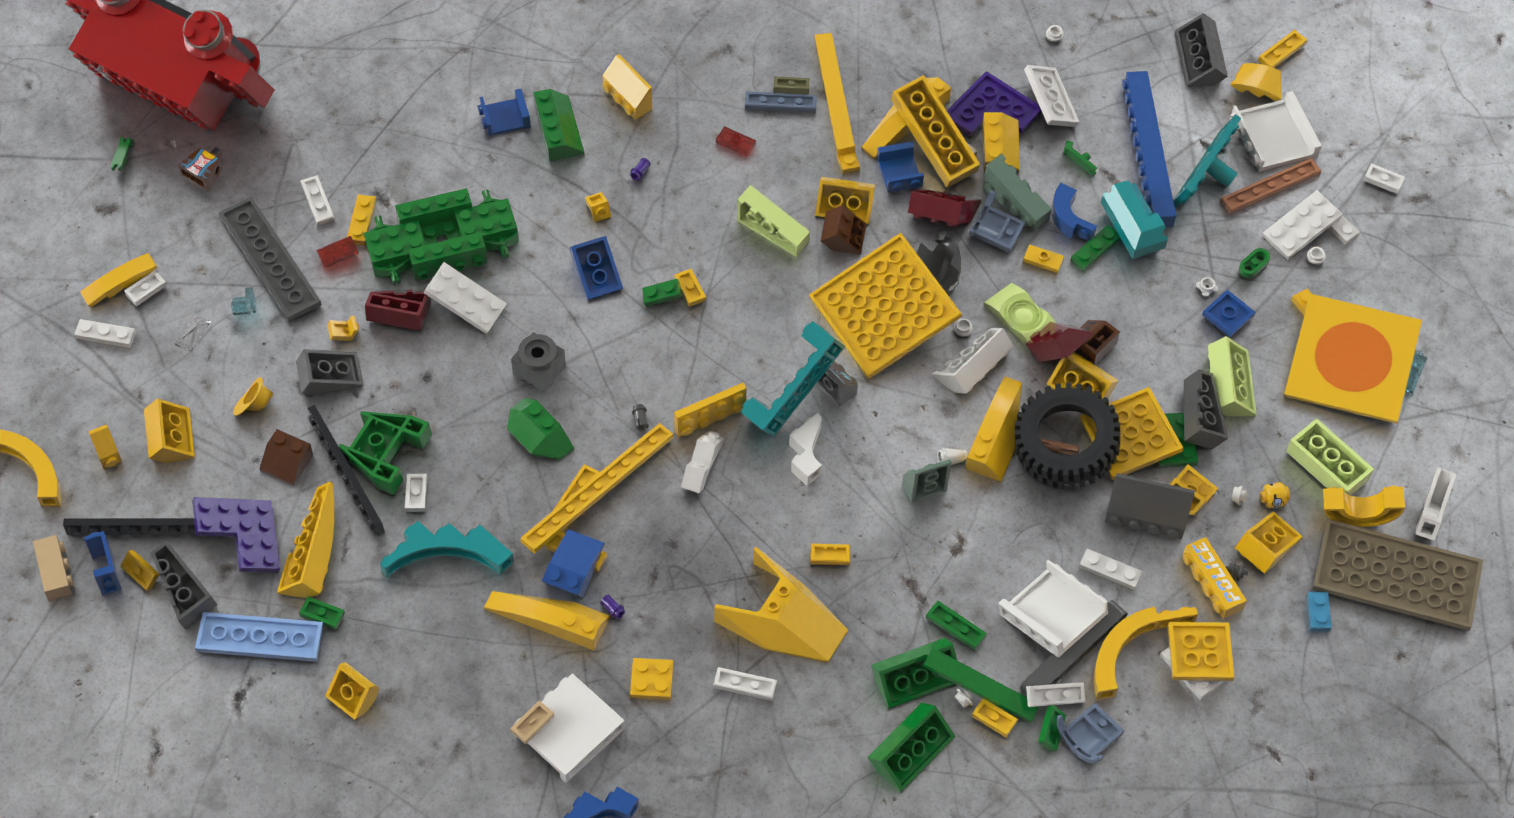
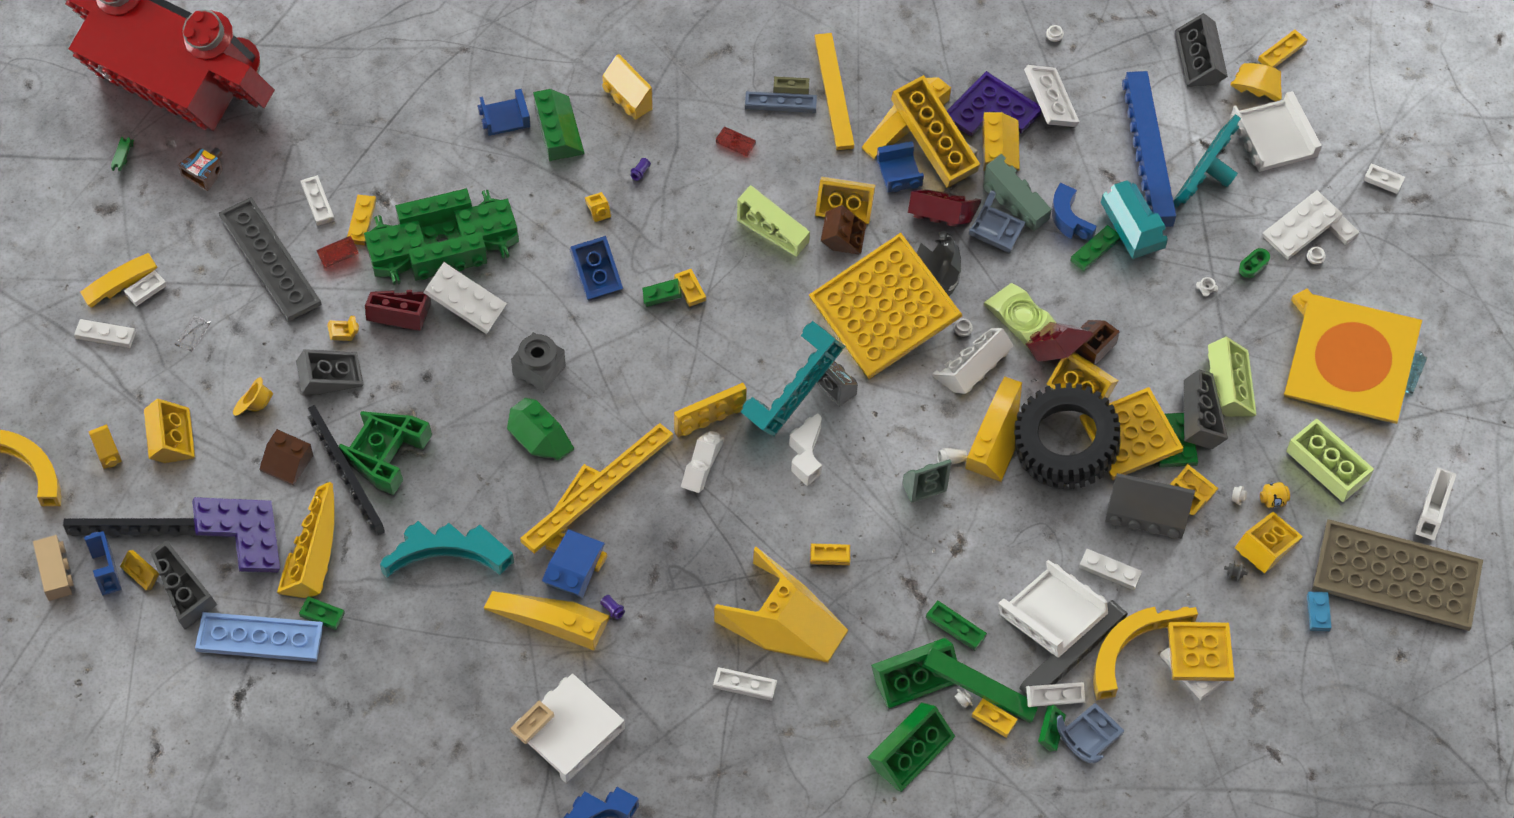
clear light blue panel [231,287,256,315] -> none
yellow brick [325,662,379,720] -> none
white plate [405,474,427,512] -> none
yellow plate [630,658,673,700] -> none
dark grey pin [632,404,649,430] -> none
yellow bracket [836,143,860,174] -> none
yellow plate [1023,244,1064,274] -> none
nougat axle [1042,438,1079,455] -> none
green piece [1063,140,1097,175] -> none
yellow brick [1182,537,1247,619] -> none
blue plate [1202,290,1256,338] -> none
nougat tile [1220,158,1321,215] -> none
yellow brick [1323,485,1405,527] -> none

